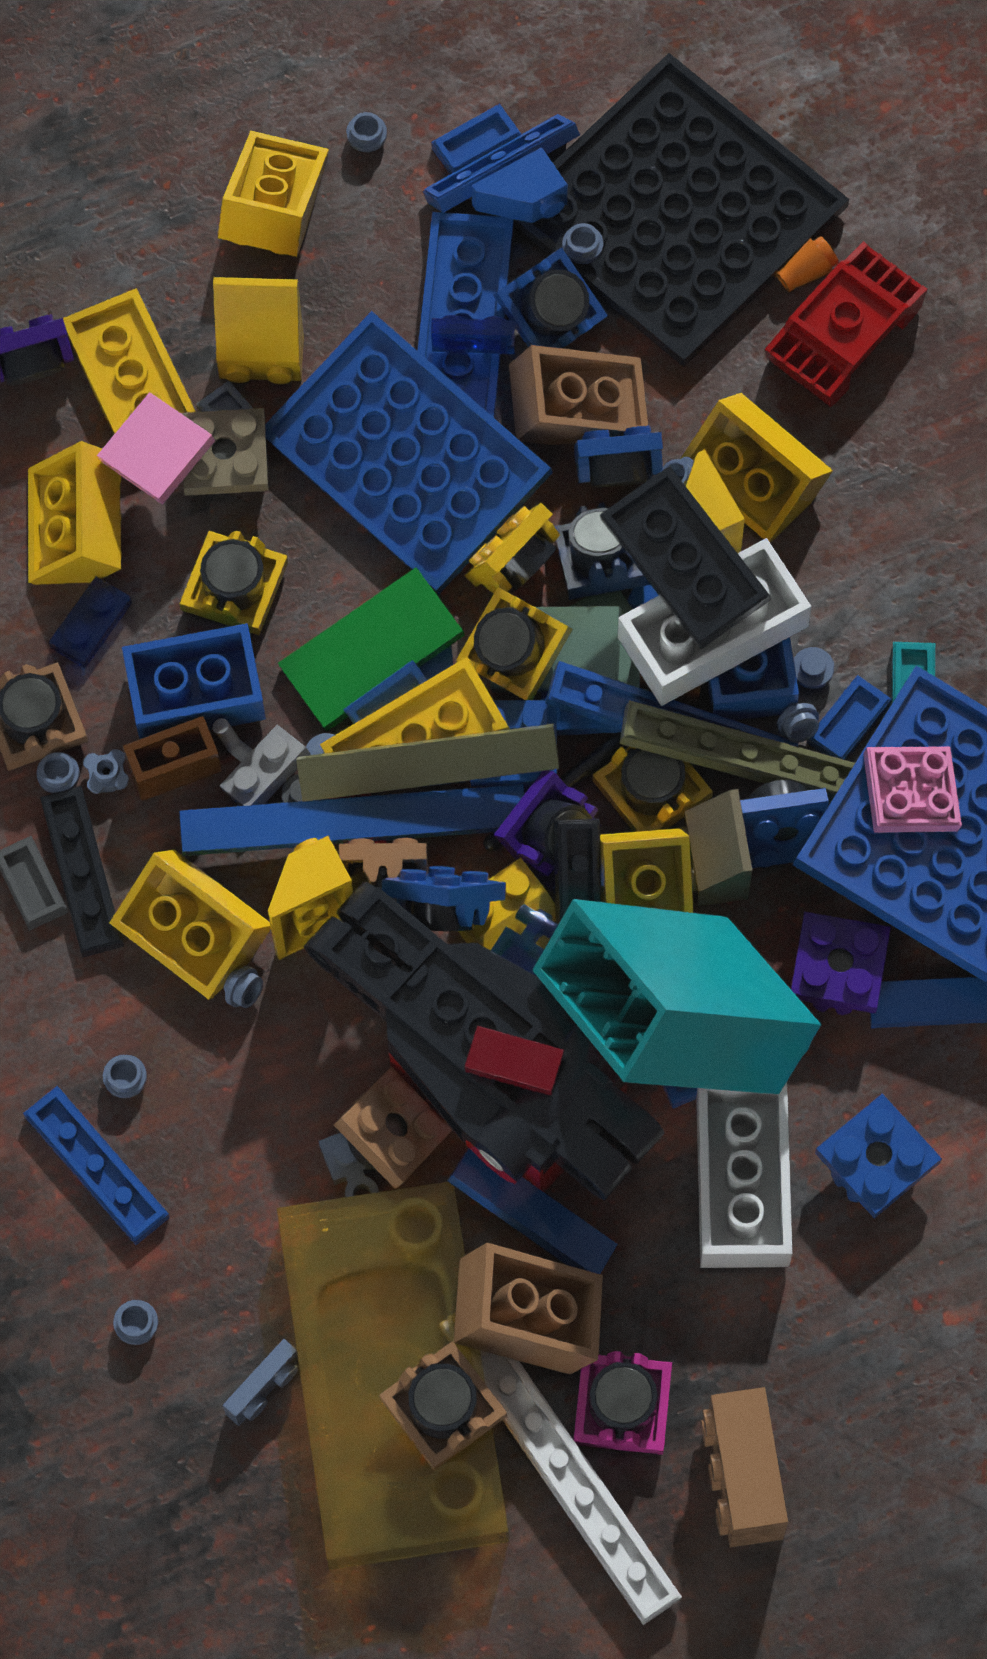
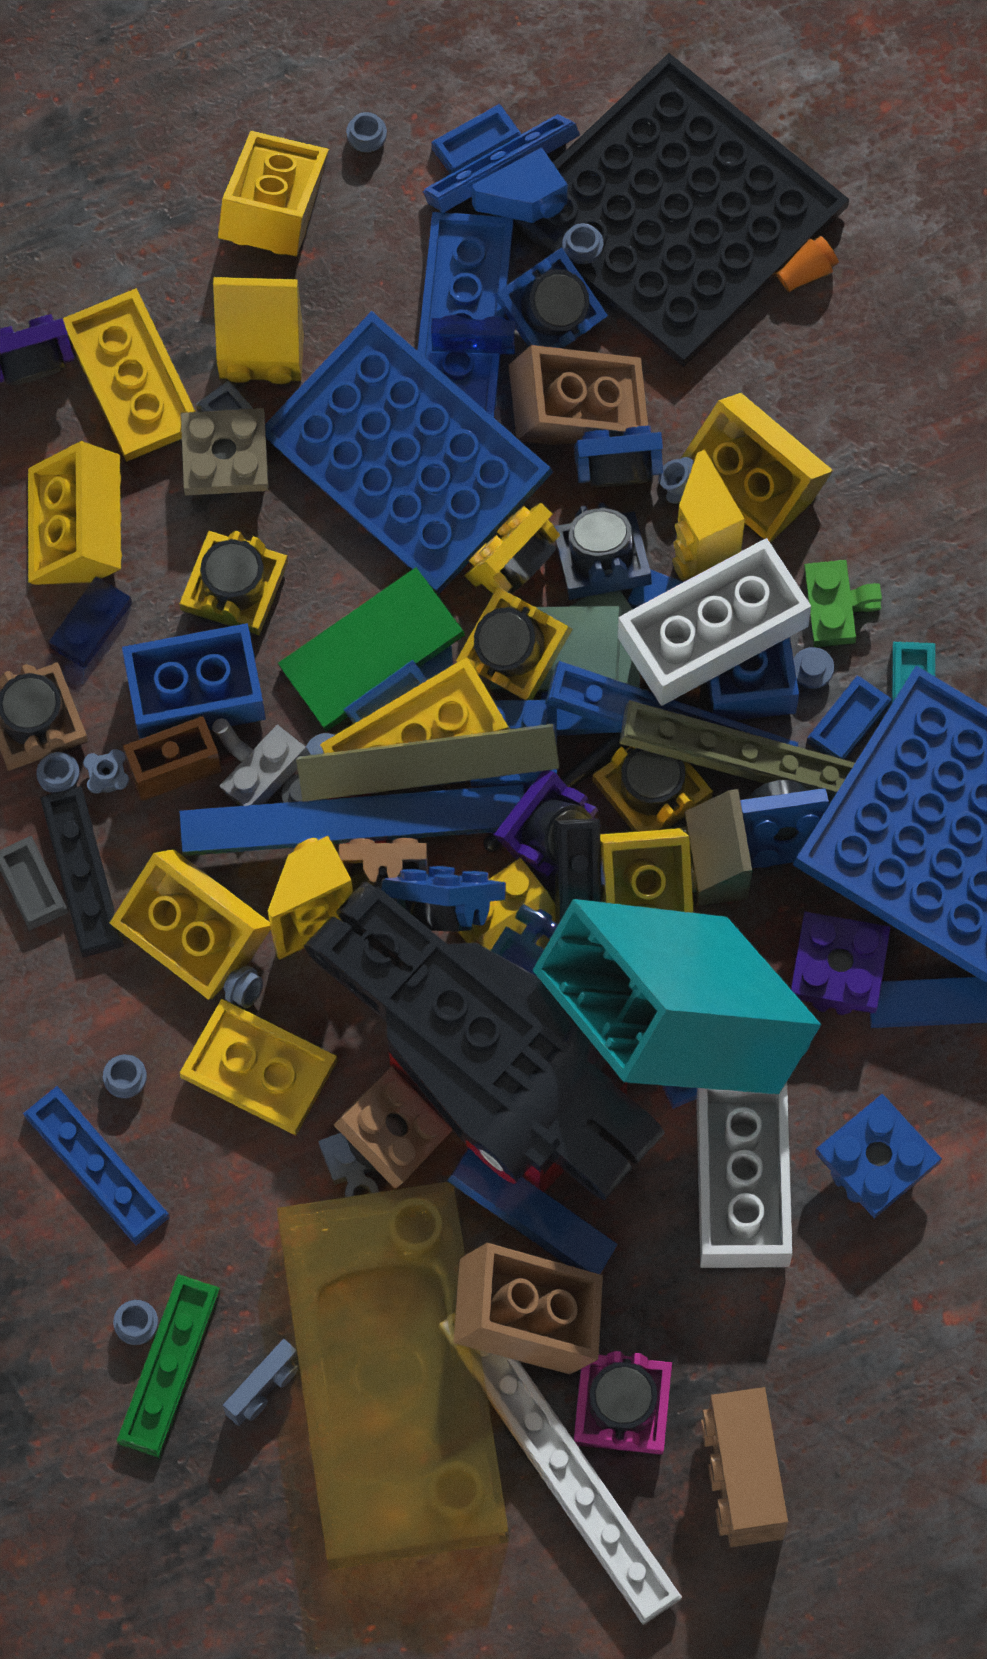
bright pink tile [97,392,215,505] -> none
piece [379,1341,507,1471] -> none
dark red tile [464,1026,564,1096] -> none
black tile [600,466,771,650] -> none
red plate [765,241,928,407] -> none
sand blue plate [777,703,819,743] -> none
bright pink tile [863,747,962,833] -> none
none -> green tile [117,1274,221,1458]
none -> yellow plate [180,999,338,1136]
none -> bright green plate [804,560,882,647]

